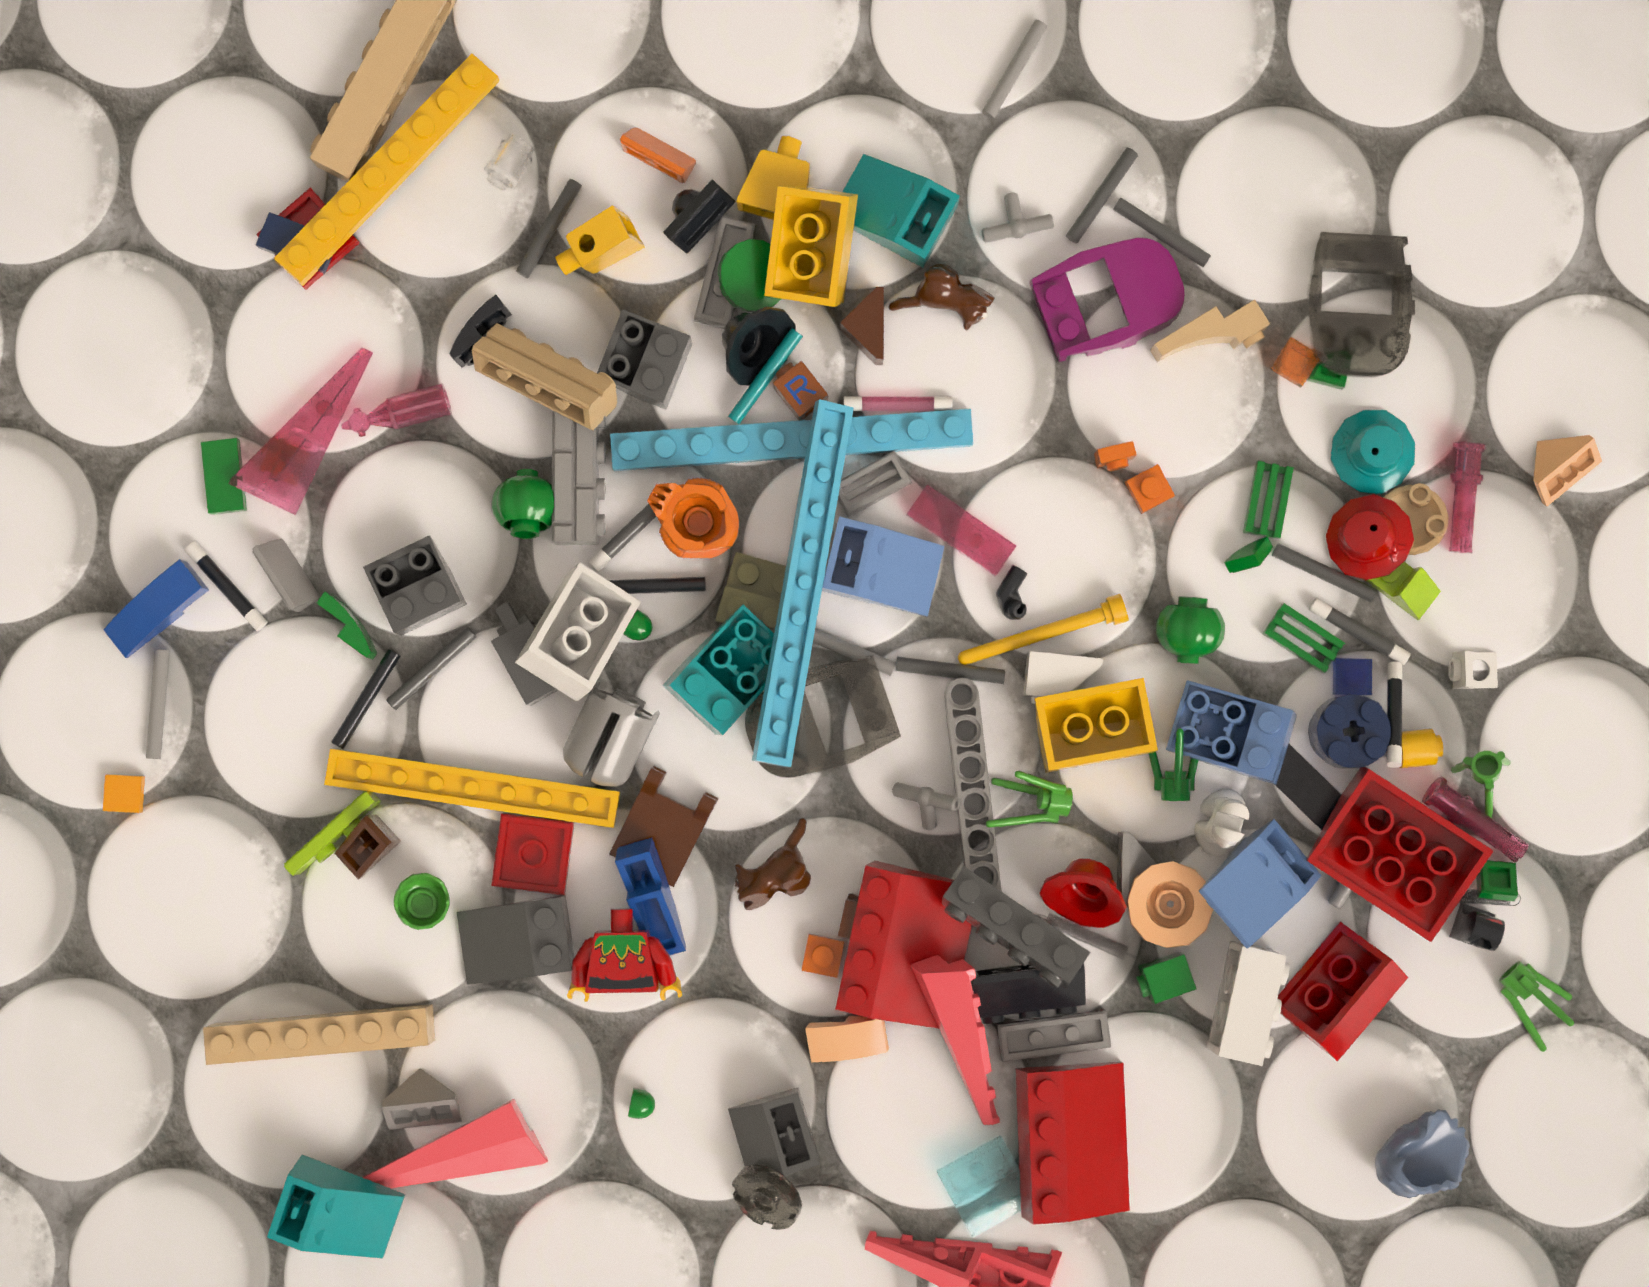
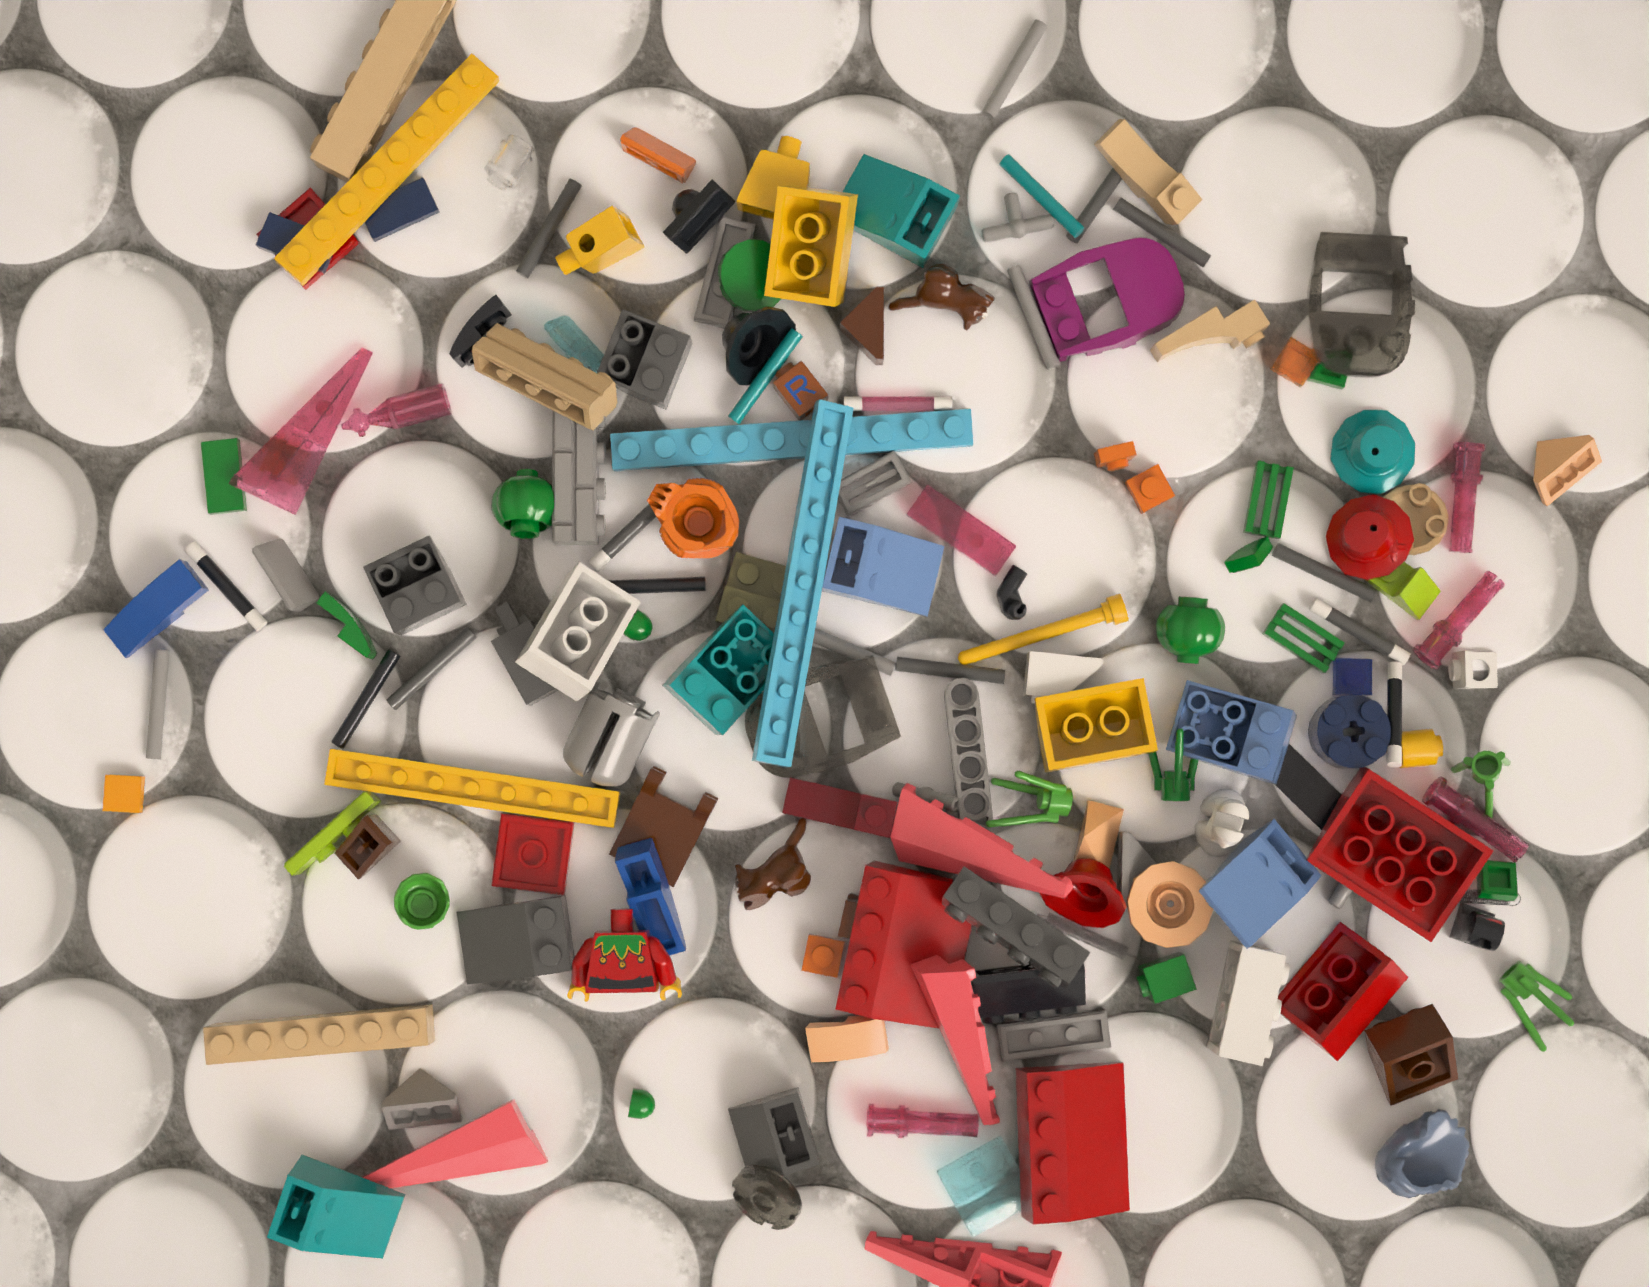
none -> dark blue tile [365,177,440,242]
none -> clear light blue slope [544,315,604,373]
none -> dark red slope [782,778,898,838]
none -> clear pink pin [866,1103,979,1139]
none -> coral wedge [890,783,1073,898]
none -> teal bar [999,154,1085,238]
none -> light grey bar [1007,265,1060,370]
none -> light nougat slope [1073,800,1124,869]
none -> tan slope [1094,119,1203,225]
none -> reddish brown slope [1364,1004,1458,1106]
none -> clear pink pin [1412,571,1505,670]

